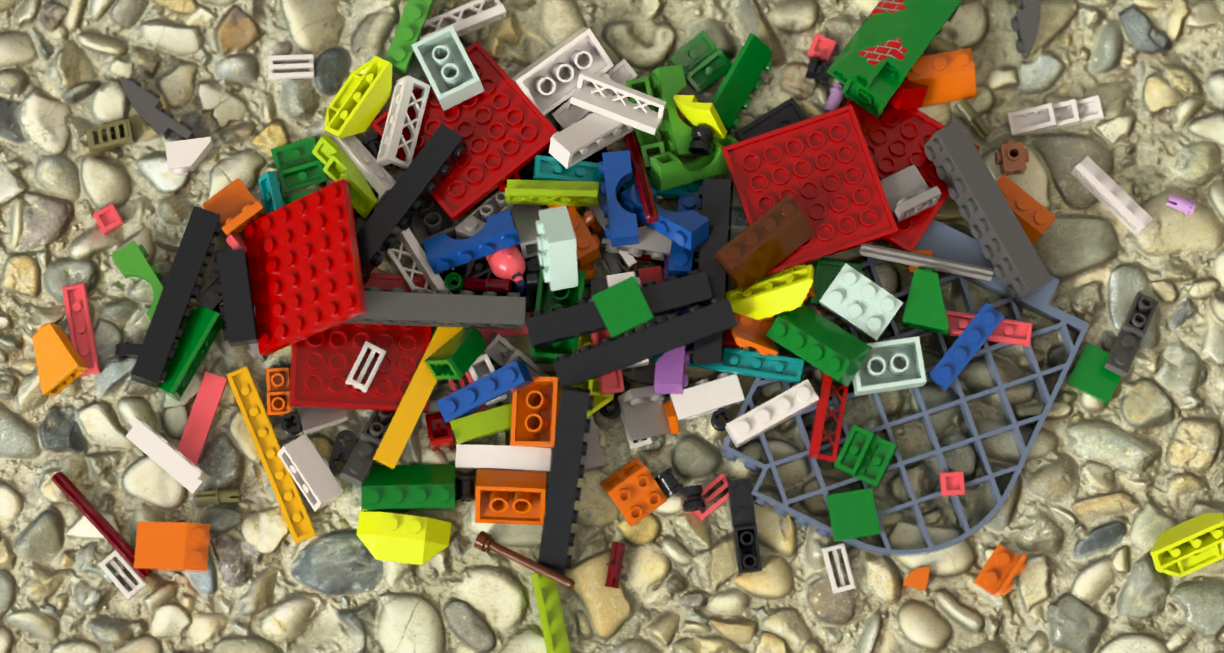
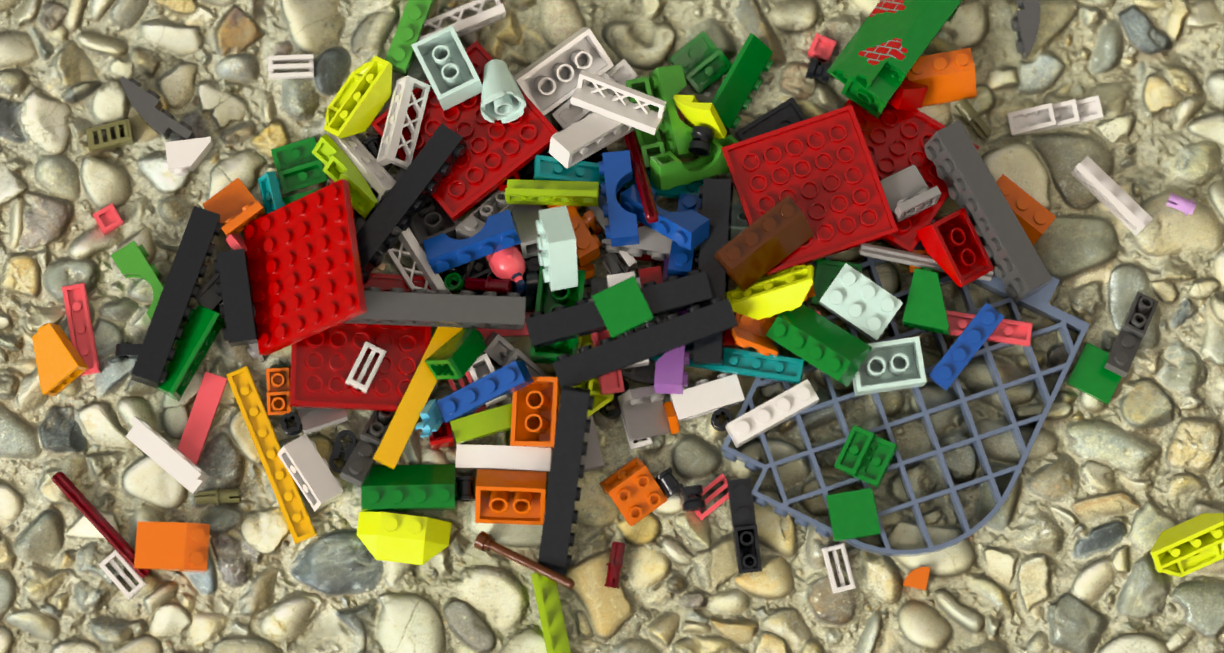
red fence [808,372,849,462] -> none
lavender pin [824,84,846,112] -> none
coral tile [939,471,965,497] -> none
orange bracket [973,544,1028,598] -> none
nougat brick [995,140,1029,176] -> none
none -> medium azure plate [416,399,444,438]
none -> light aqua cone [480,59,526,123]
none -> red slope [916,207,994,288]

